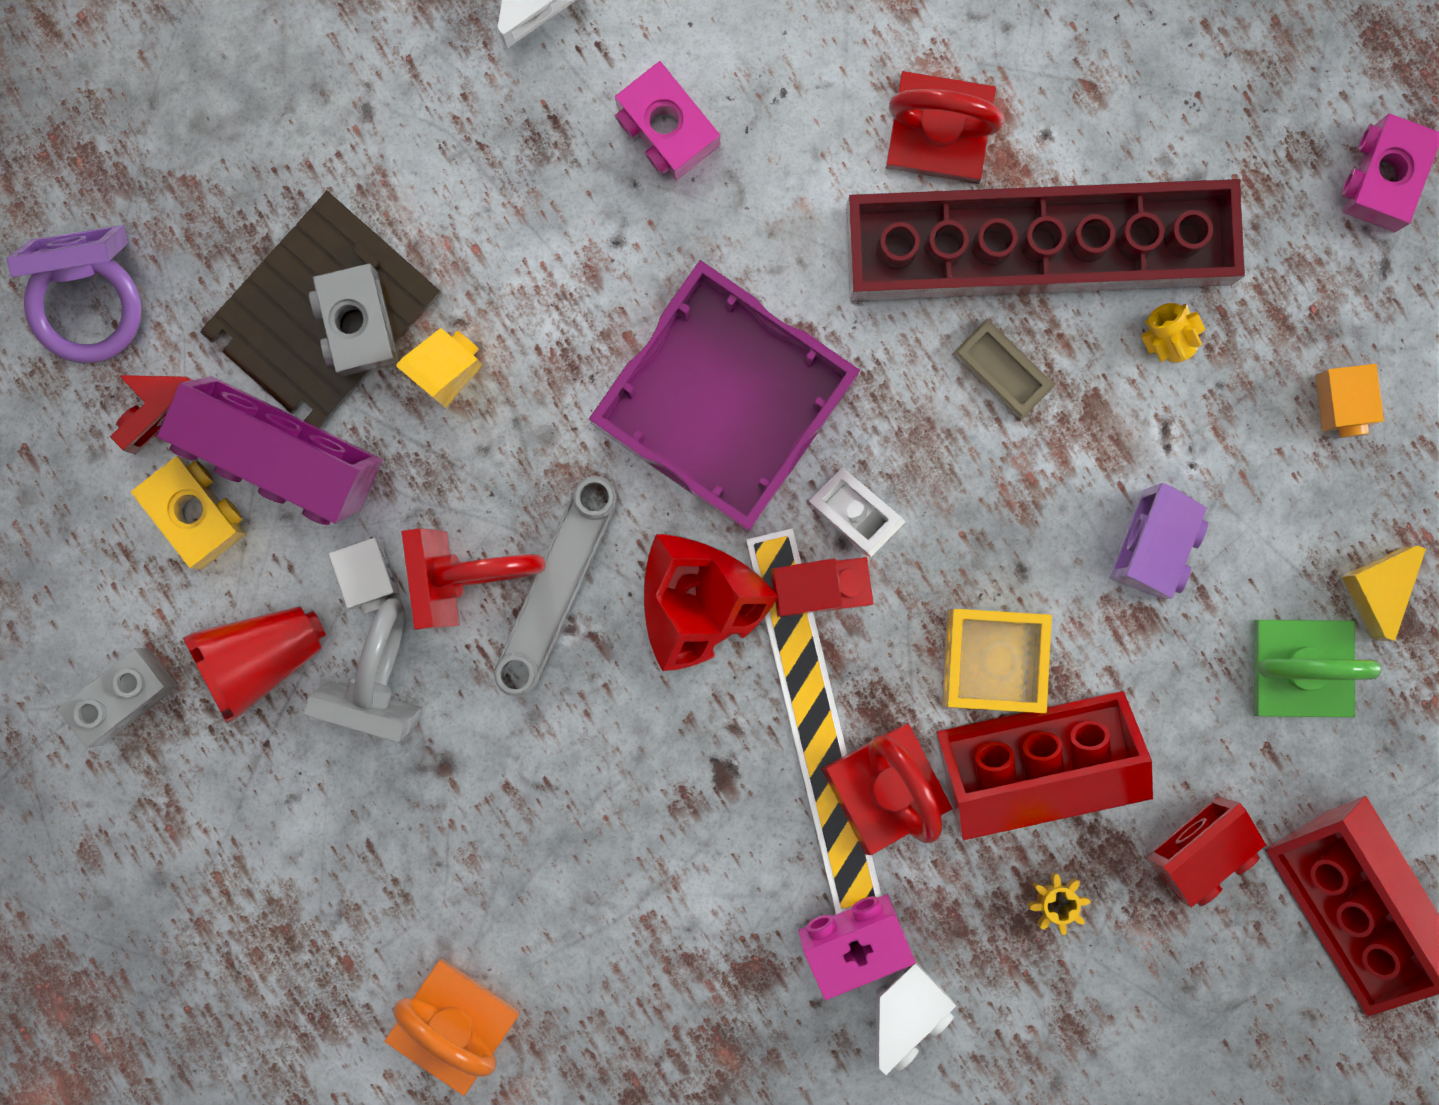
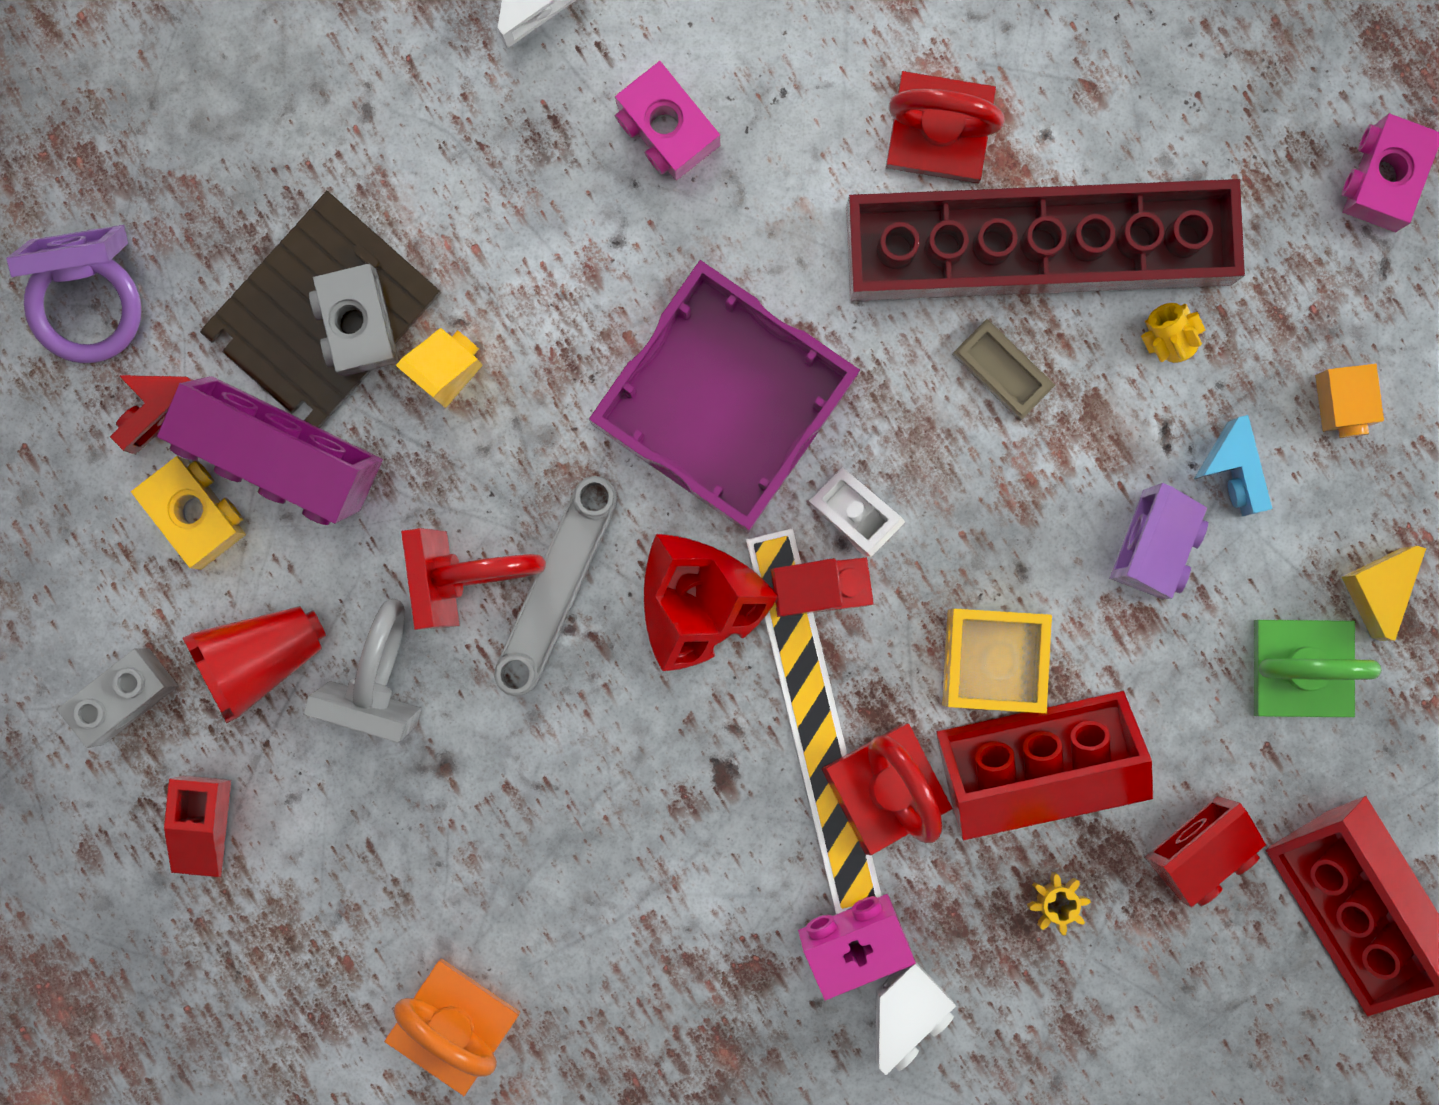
white brick [329,537,400,615] -> none
none -> red slope [164,775,231,877]
none -> medium azure slope [1194,415,1272,517]

